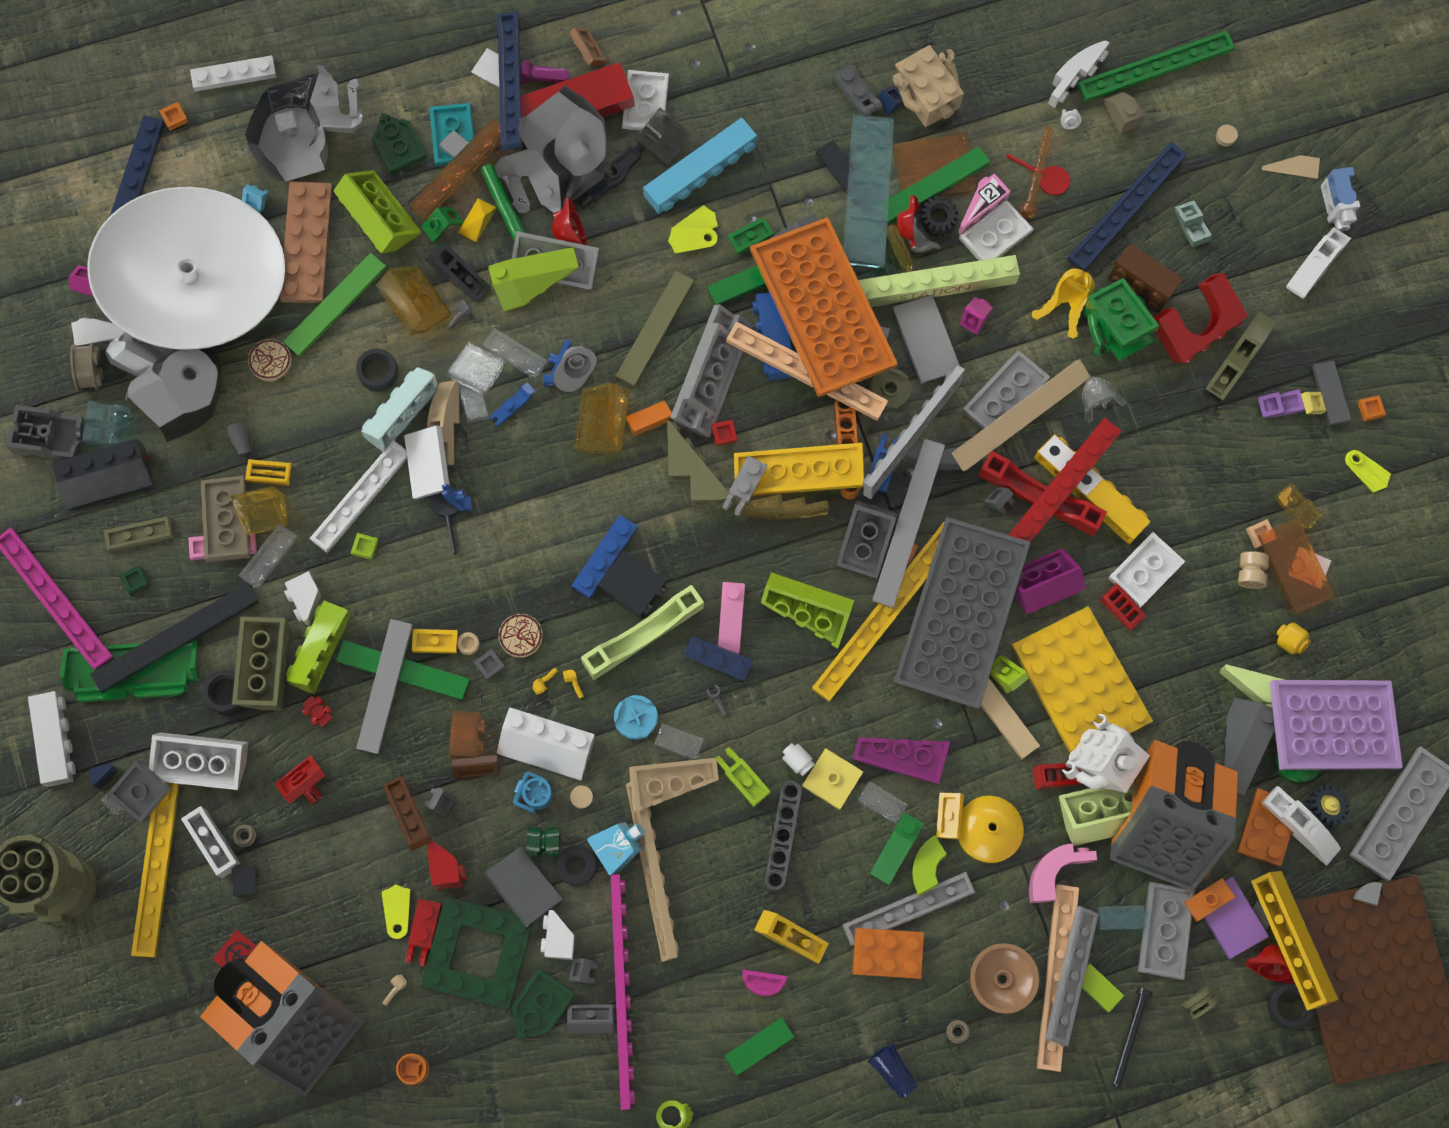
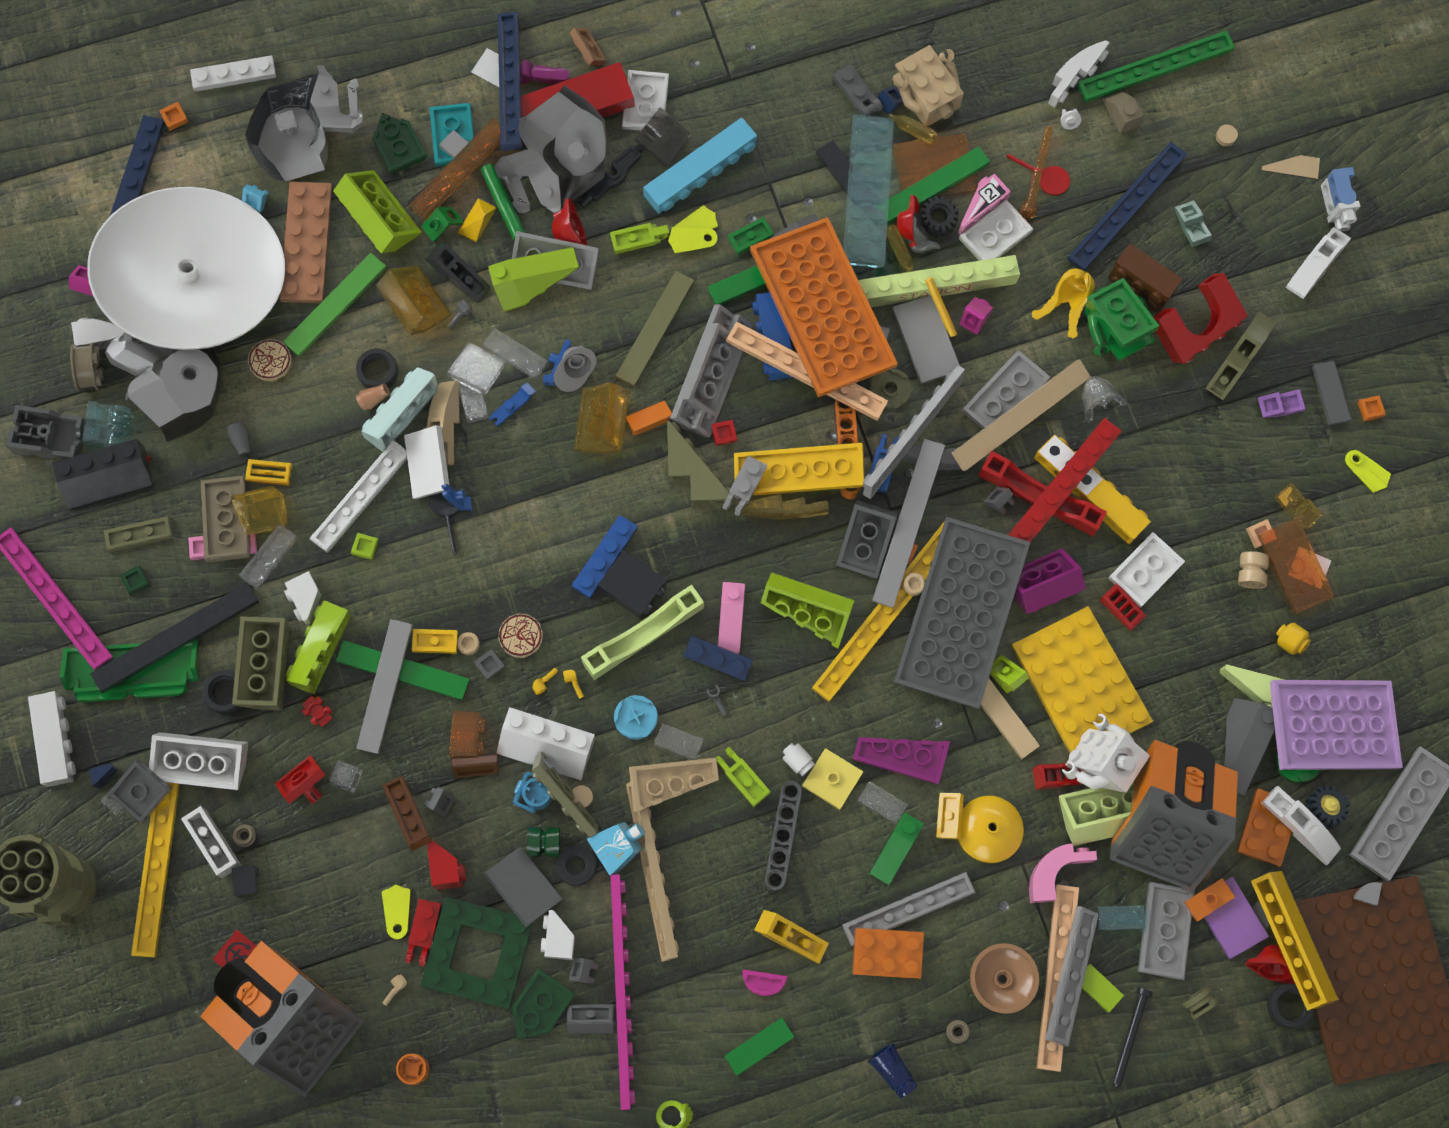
lime tile [913,836,947,896] -> none
light yellow tile [1301,392,1326,414] -> none
none -> clear brick [329,760,363,792]
none -> nougat cone [356,384,390,410]
none -> olive wing [532,751,598,838]
none -> lime hinge [610,223,670,254]
none -> clear yellow piece [888,113,938,144]
none -> tan tile [903,573,925,596]
none -> yellow bar [925,277,957,337]

